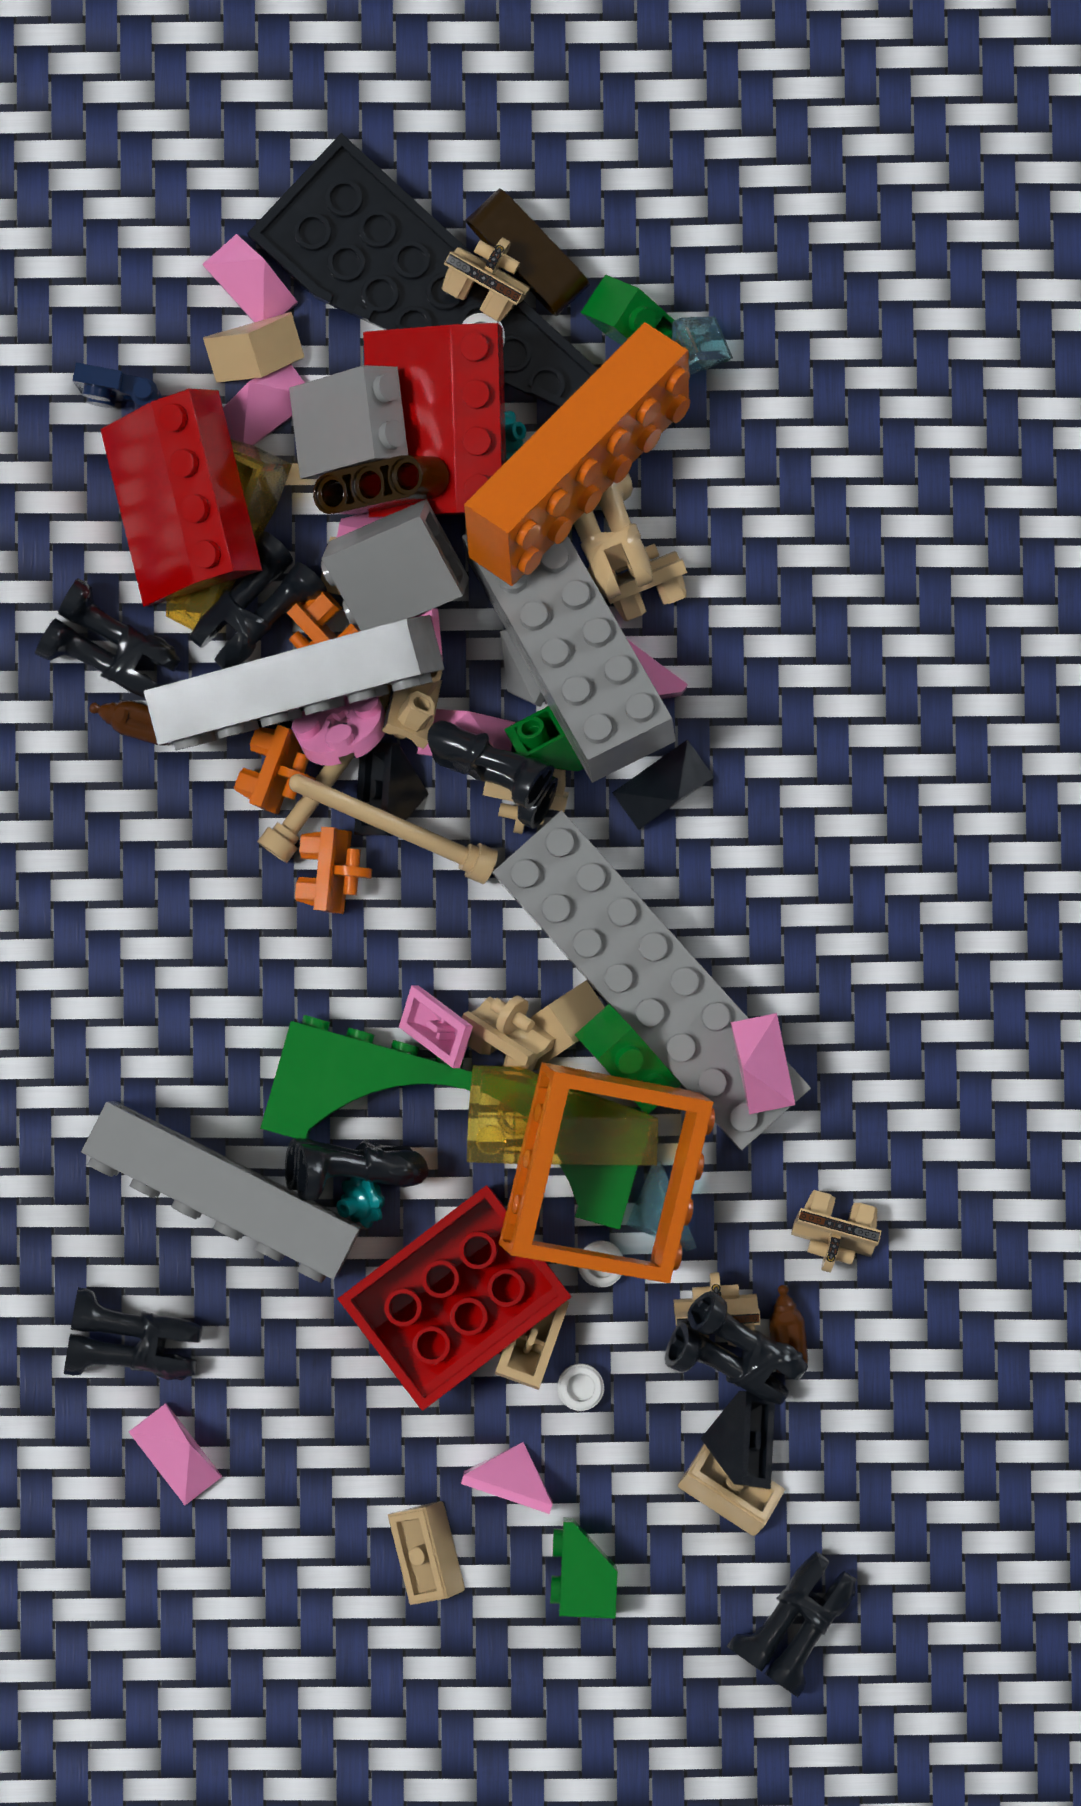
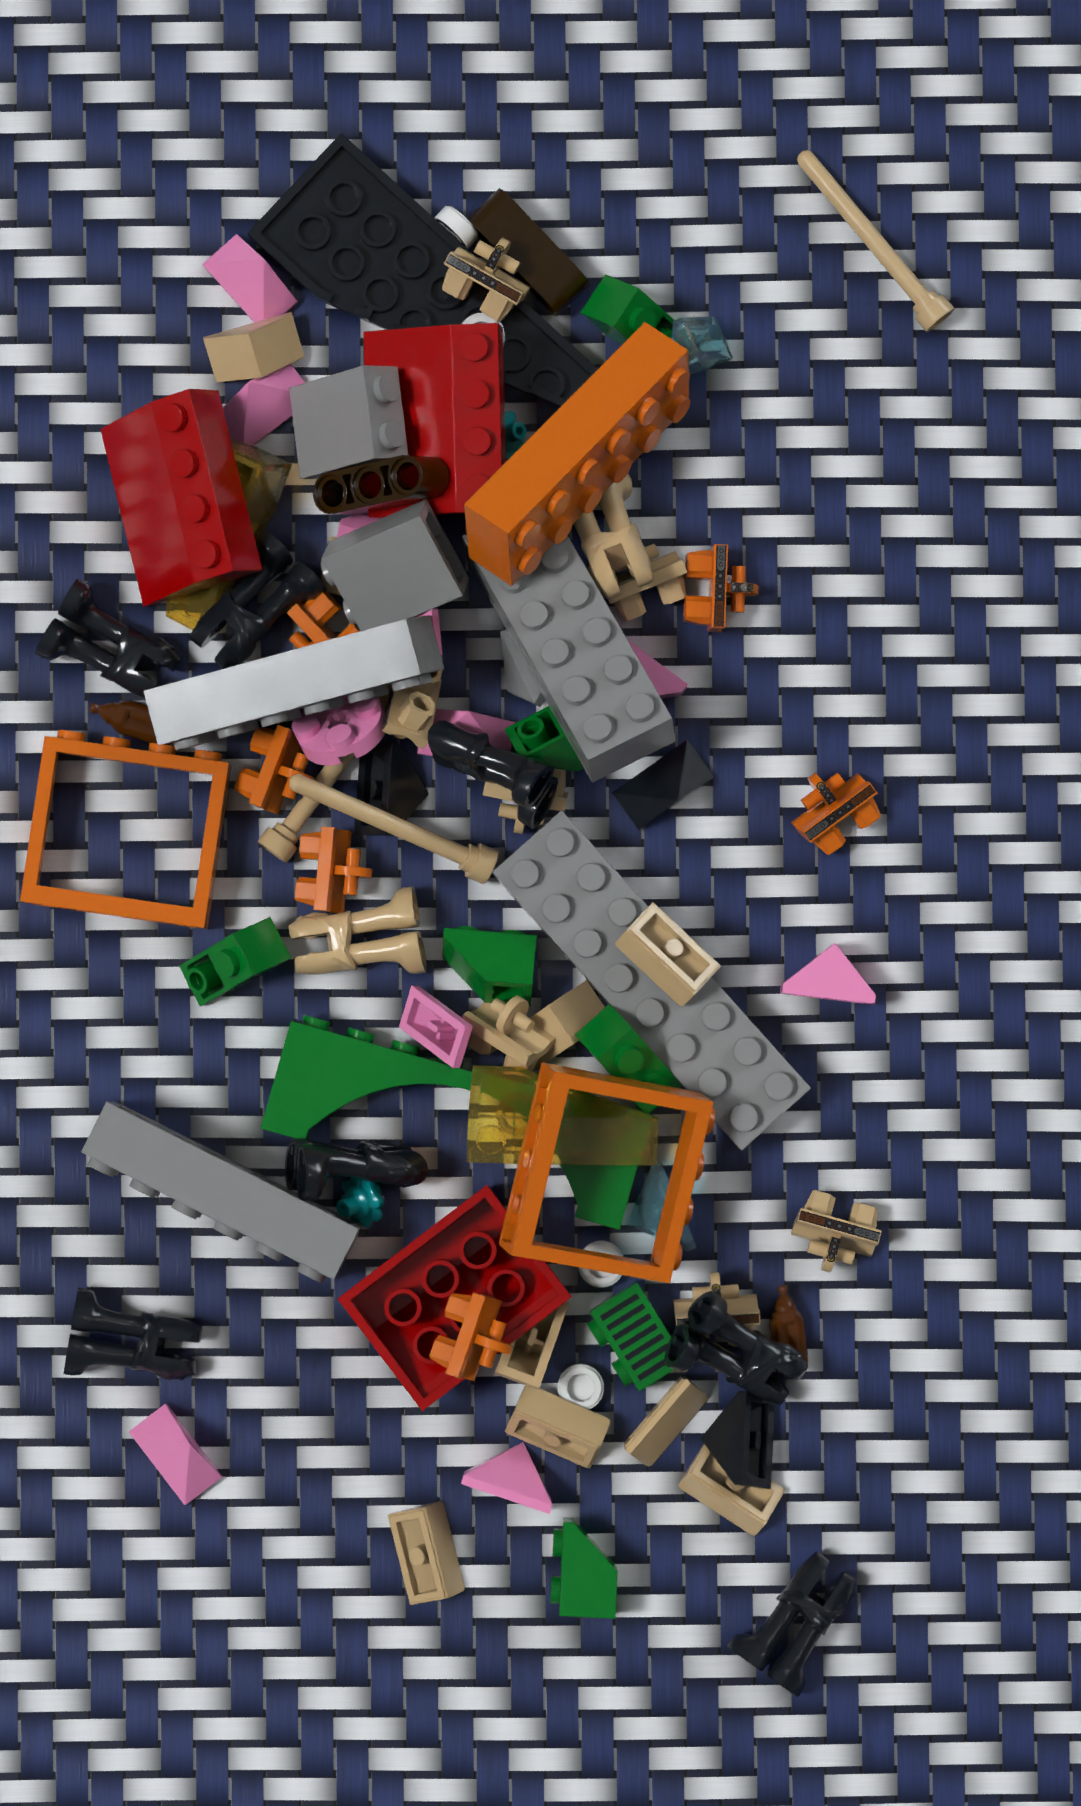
dark blue plate [72,362,162,408] -> none
bright pink slope [730,1013,795,1114] -> none
none -> orange window [20,730,232,930]
none -> green slope [179,917,291,1007]
none -> tan piece [288,886,427,975]
none -> orange hips [429,1292,513,1381]
none -> white tile [434,206,479,249]
none -> green slope [442,926,537,1006]
none -> tan slope [505,1385,610,1469]
none -> green brick [587,1281,673,1392]
none -> tan slope [615,902,721,1007]
none -> tan slope [624,1376,708,1466]
none -> orange hips [683,544,759,633]
none -> bright pink slope [780,943,876,1005]
none -> orange hips [791,773,881,855]
none -> tan piece [797,150,955,333]

